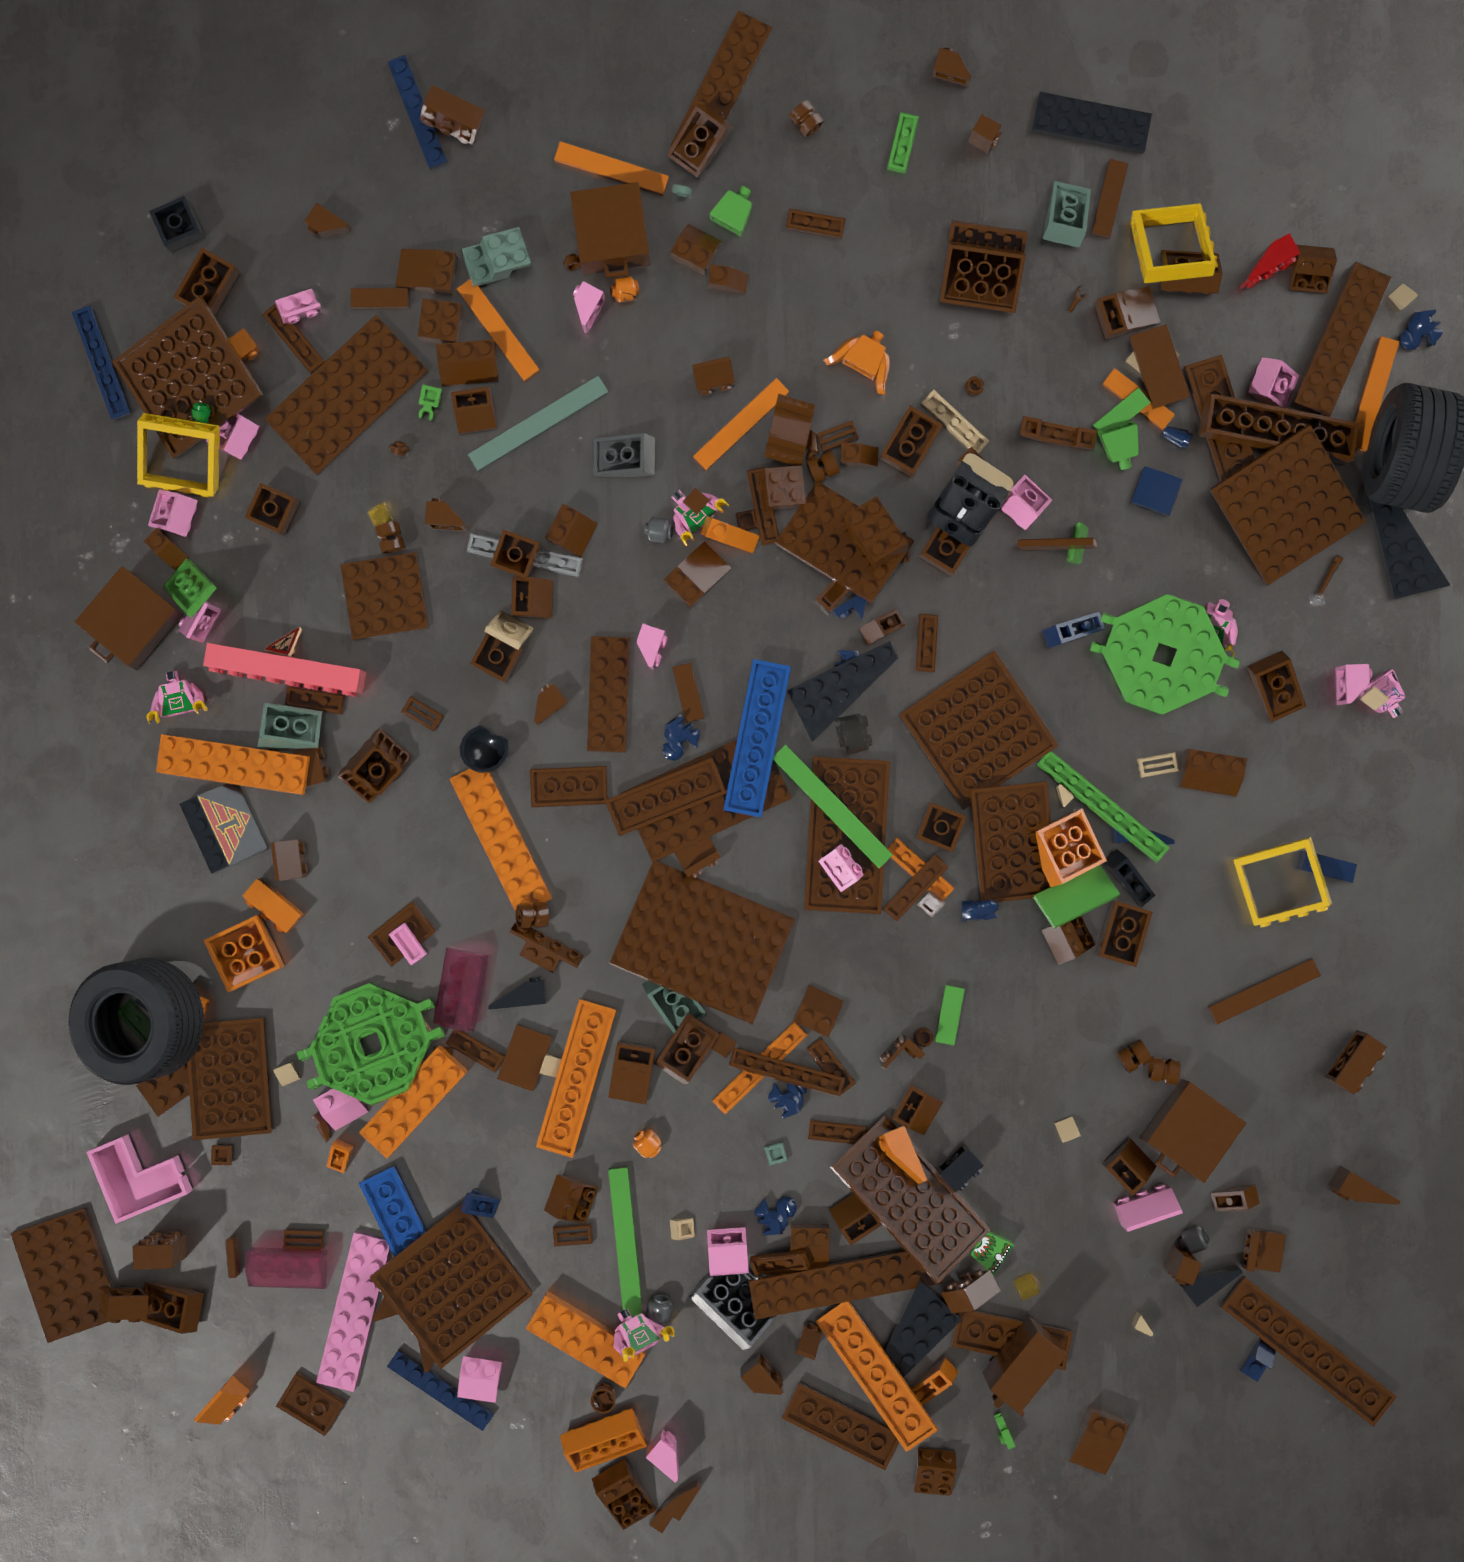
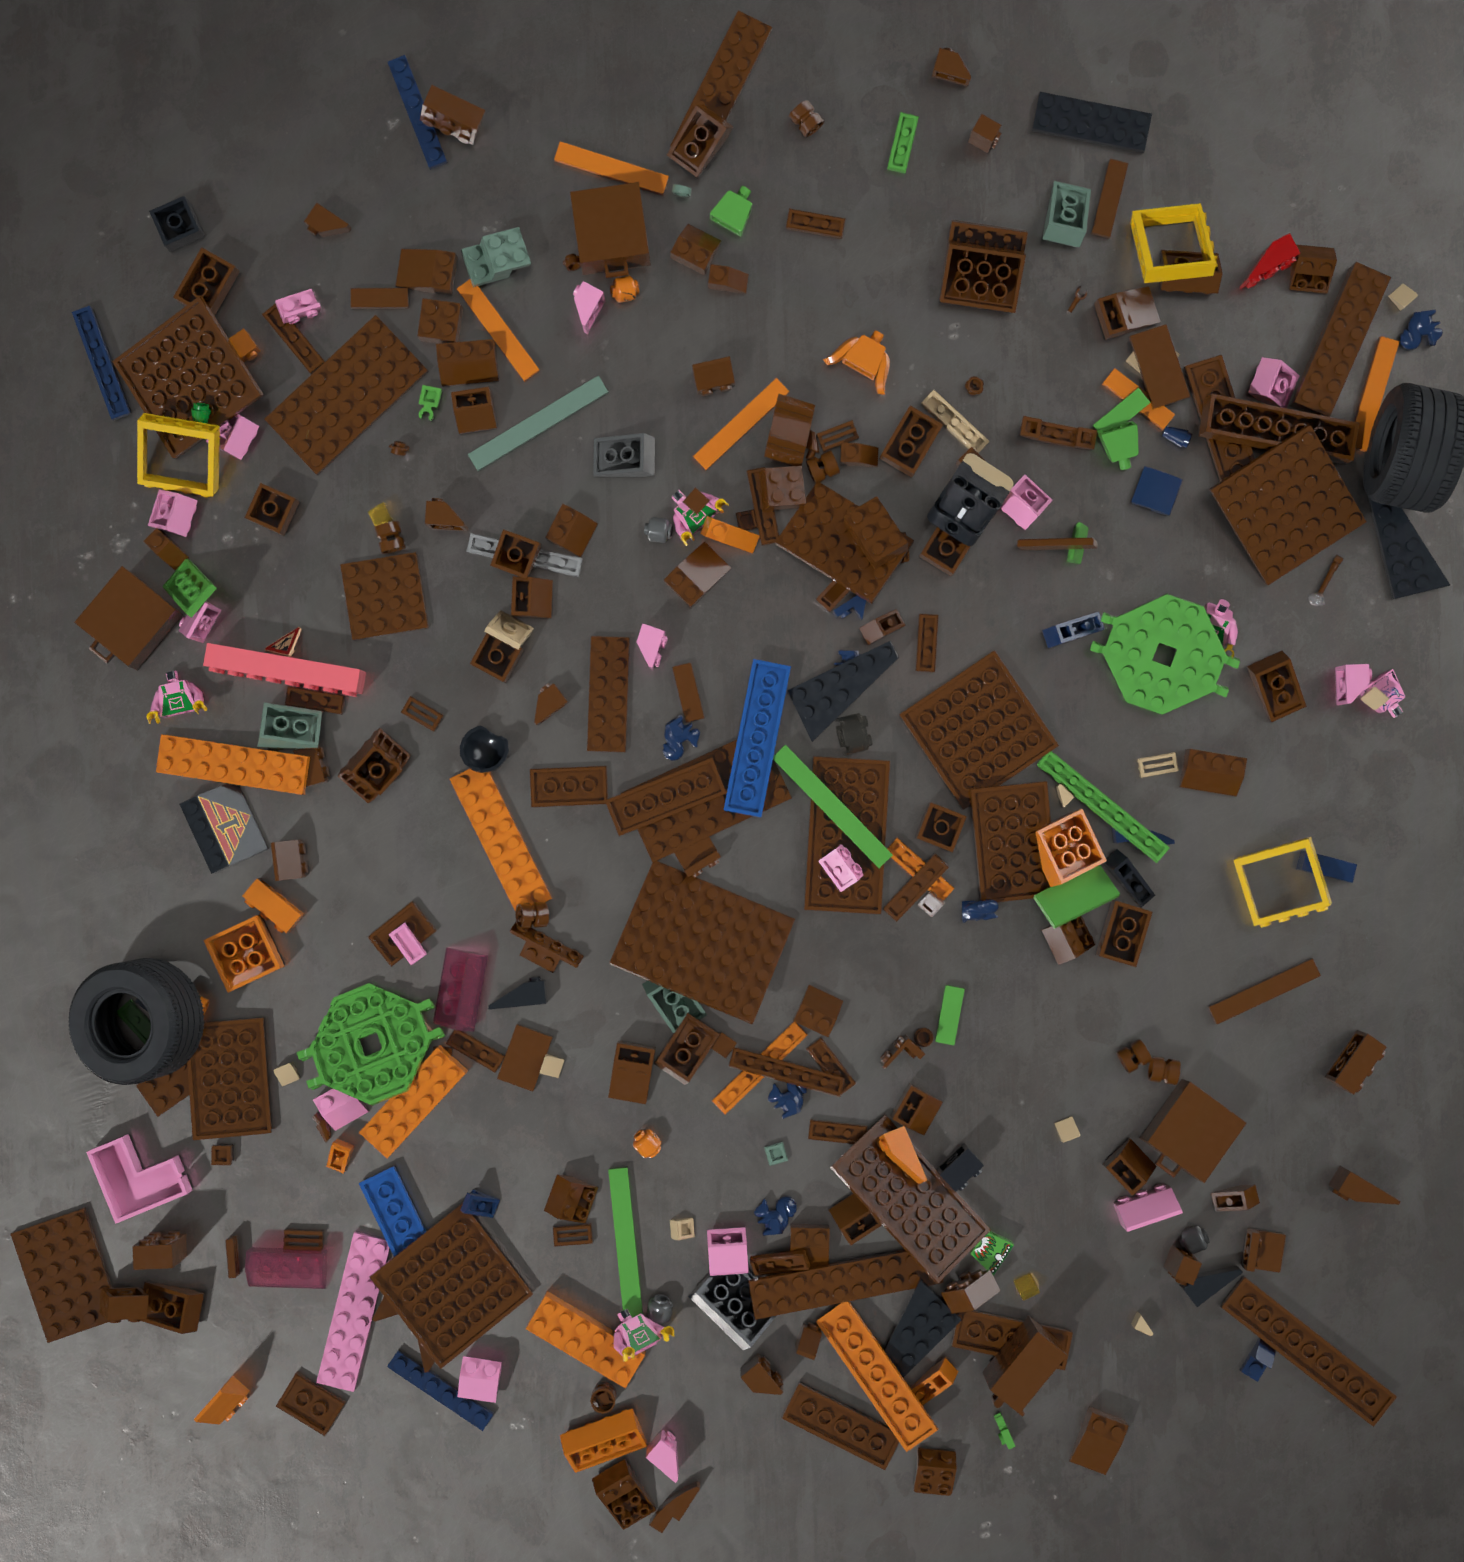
orange plate [536,999,617,1158] -> none

